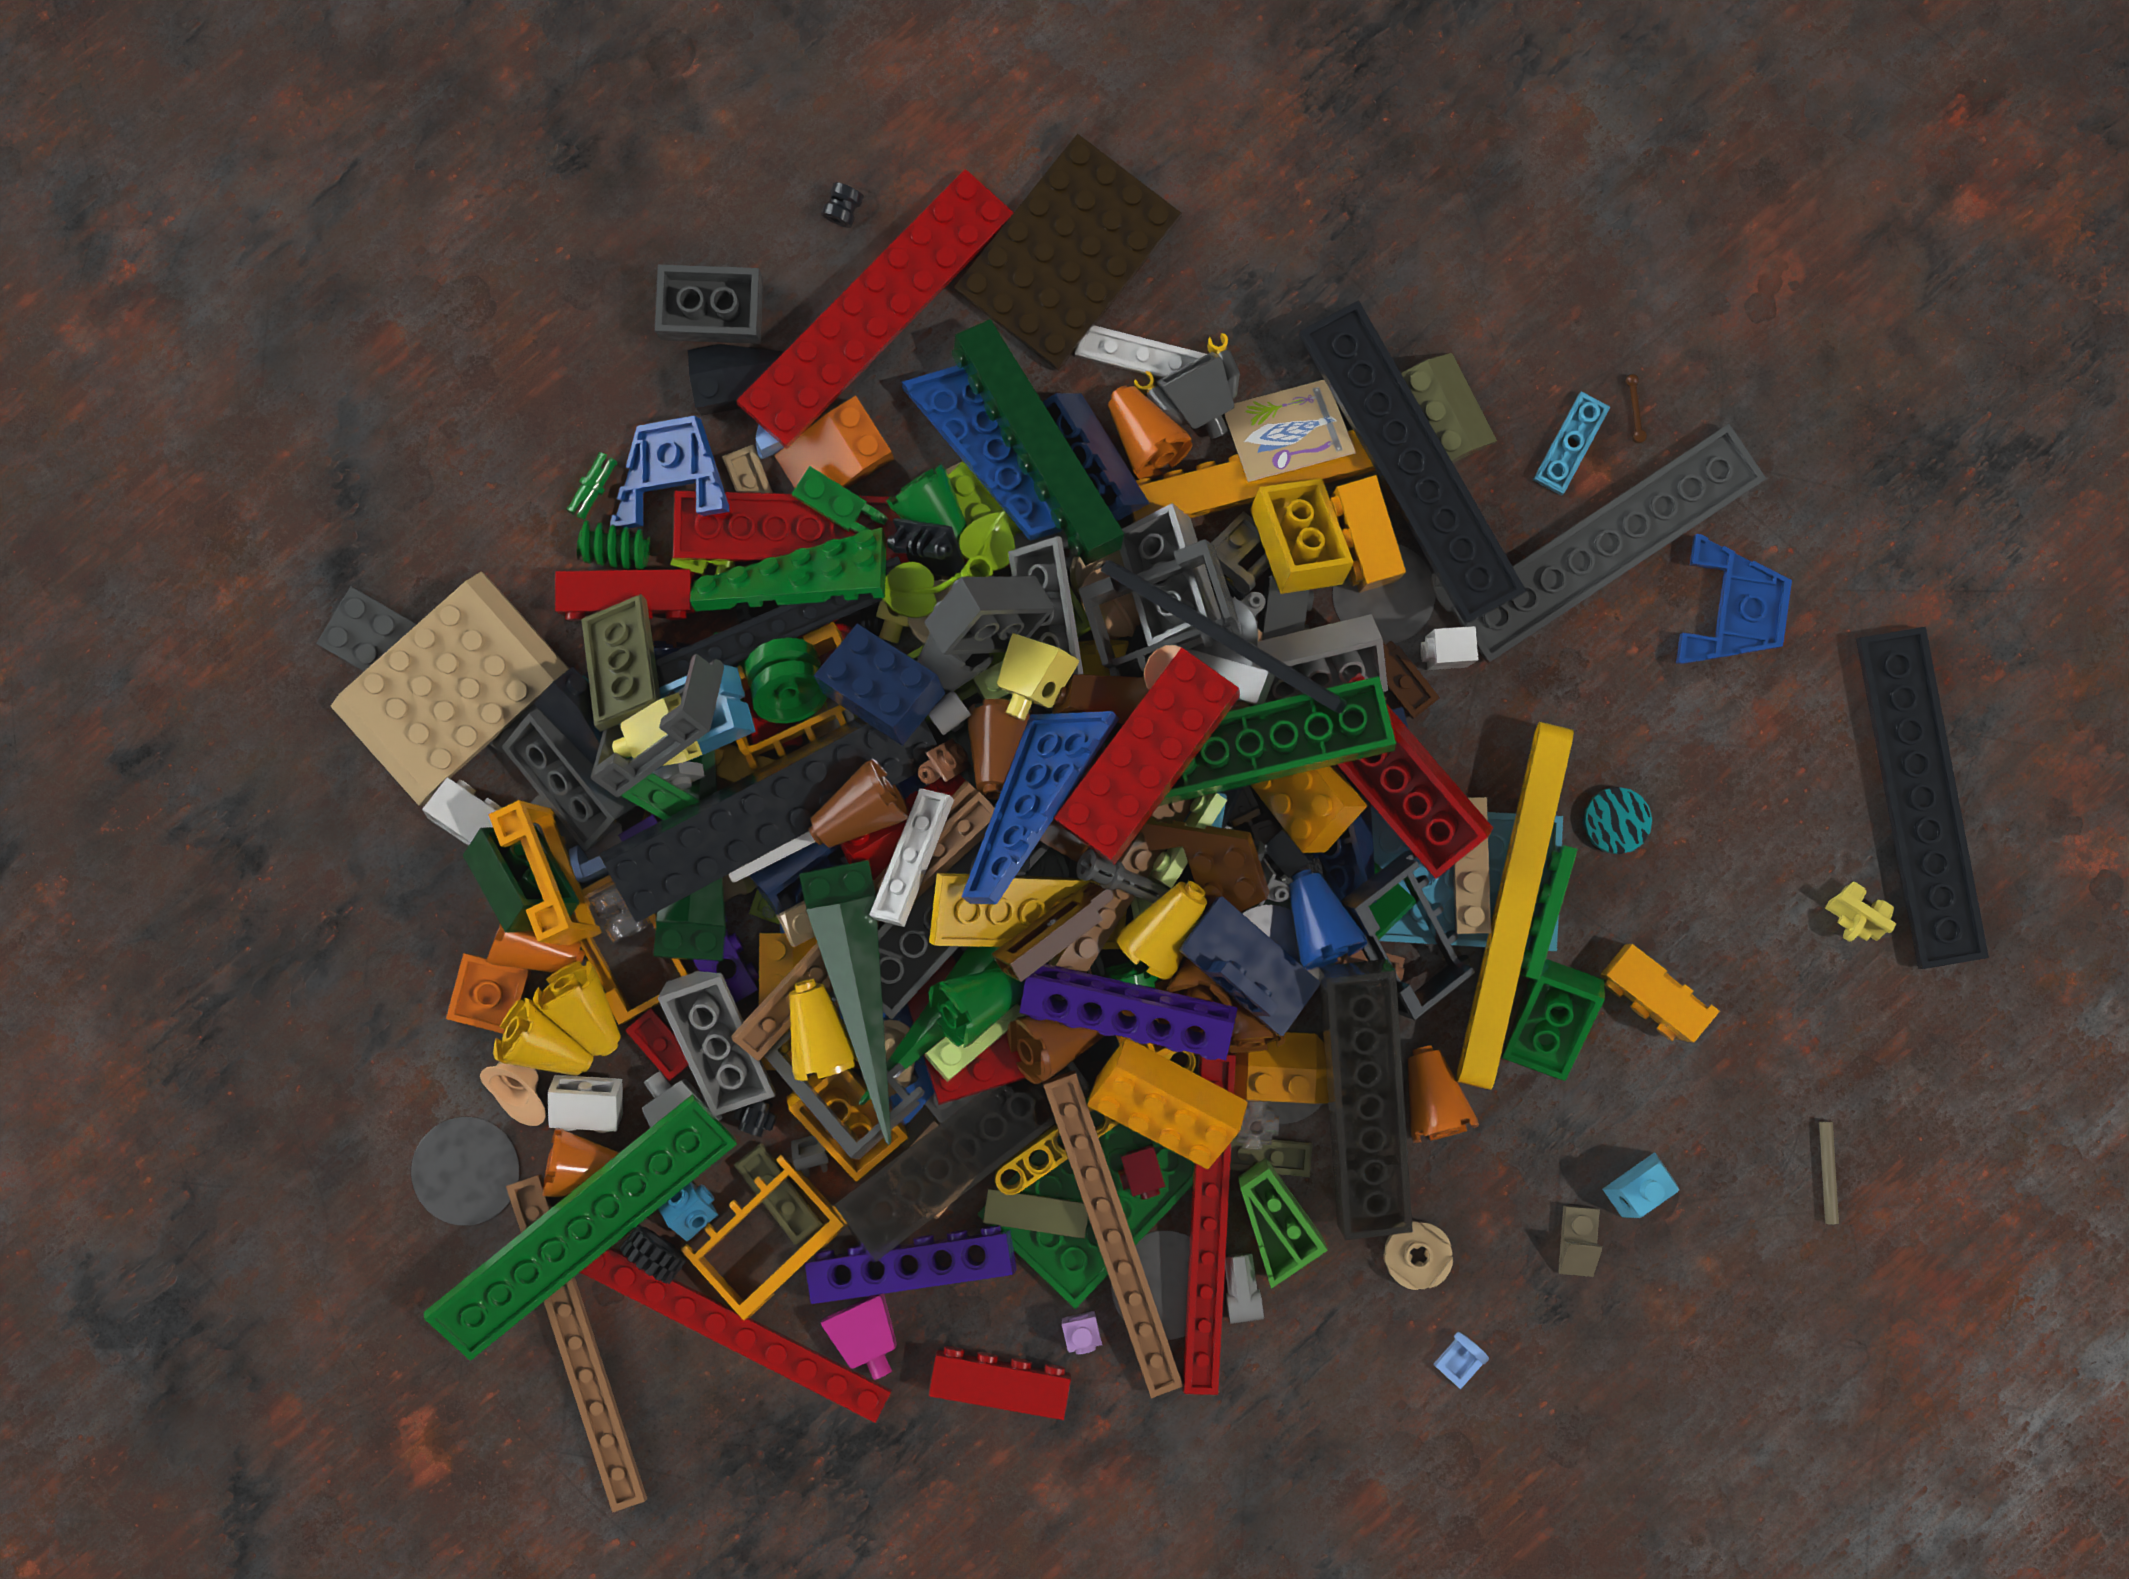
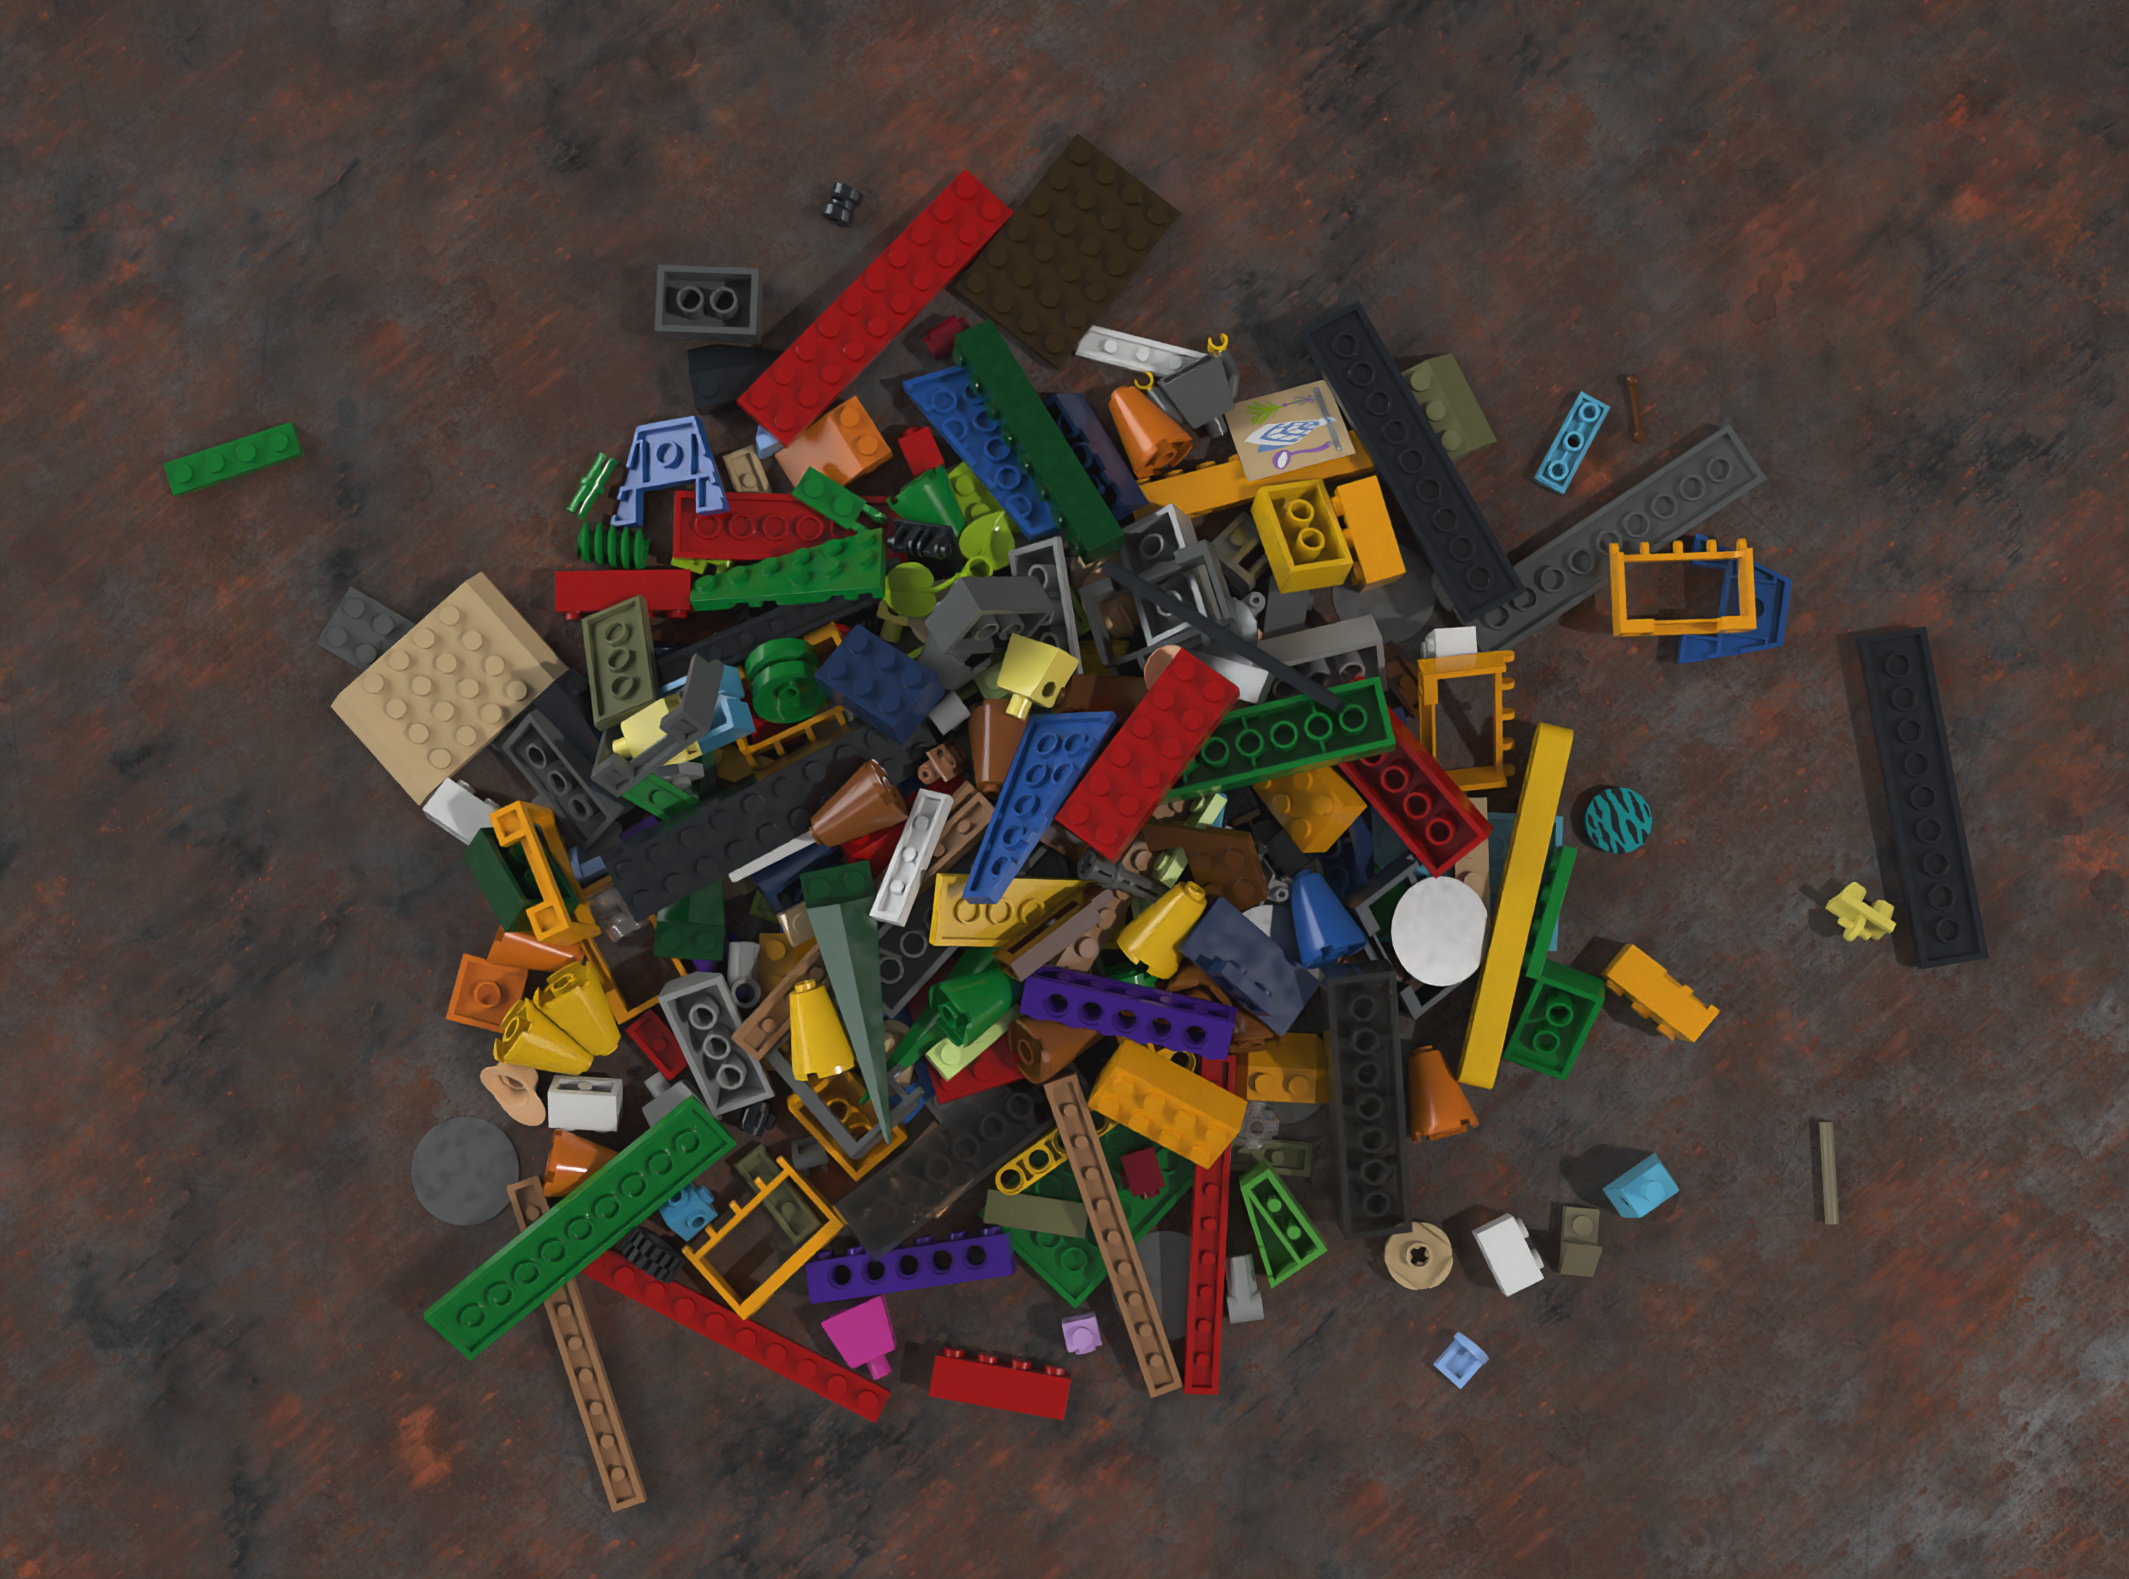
none -> green plate [163,422,304,497]
none -> light grey piece [727,942,761,1012]
none -> red brick [898,426,946,479]
none -> dark red brick [922,314,971,361]
none -> sticker [1391,876,1490,986]
none -> light orange hinge [1417,650,1515,791]
none -> white brick [1472,1213,1544,1297]
none -> light orange hinge [1609,538,1757,637]

